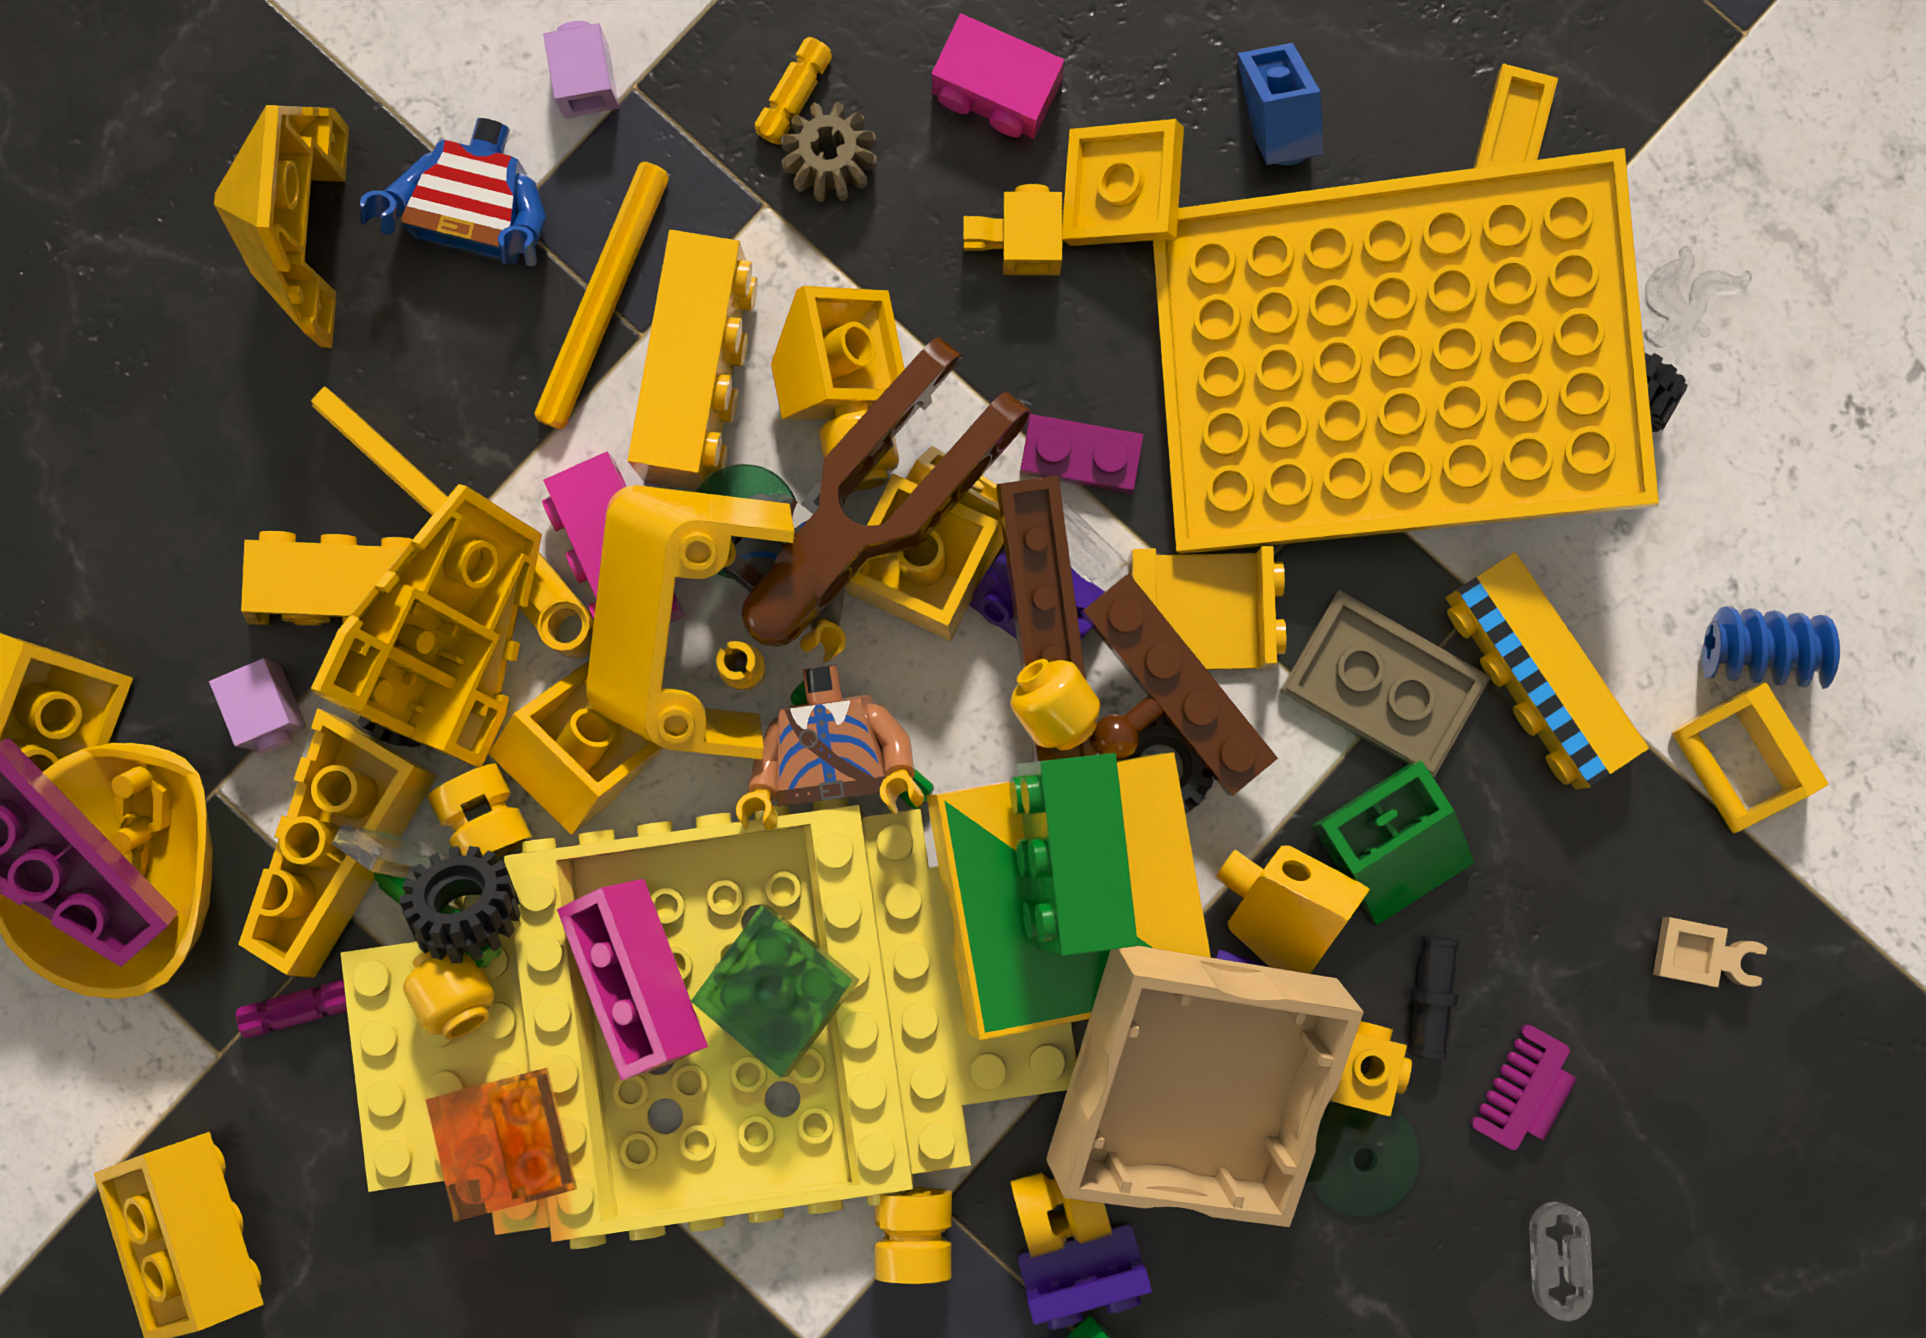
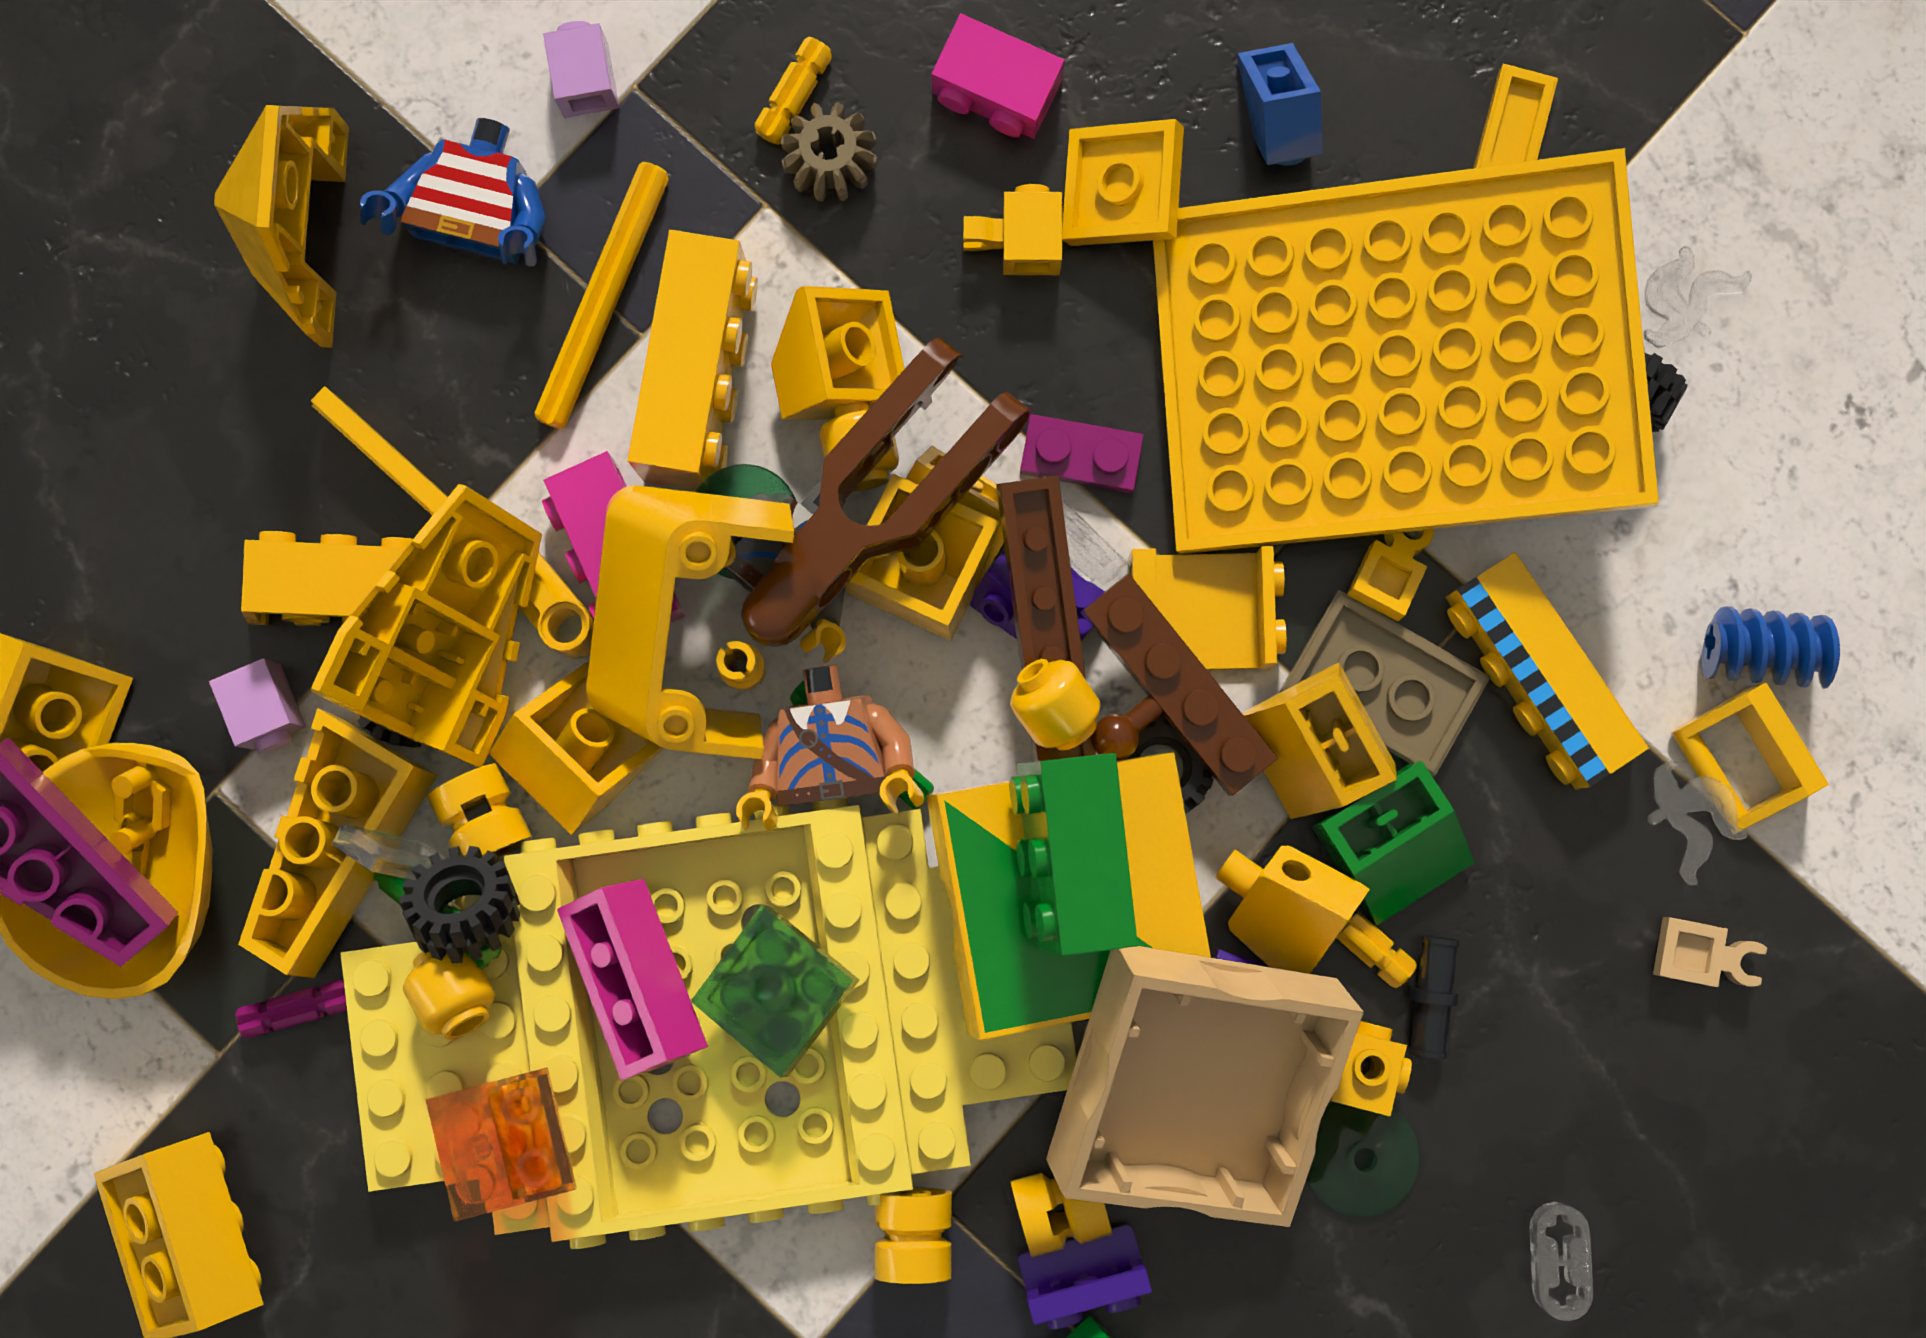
magenta piece [1470,1025,1577,1150] -> none
none -> yellow slope [1242,662,1397,819]
none -> yellow axle [1336,911,1417,988]
none -> yellow plate [1347,529,1434,622]
none -> clear piece [1648,760,1748,886]

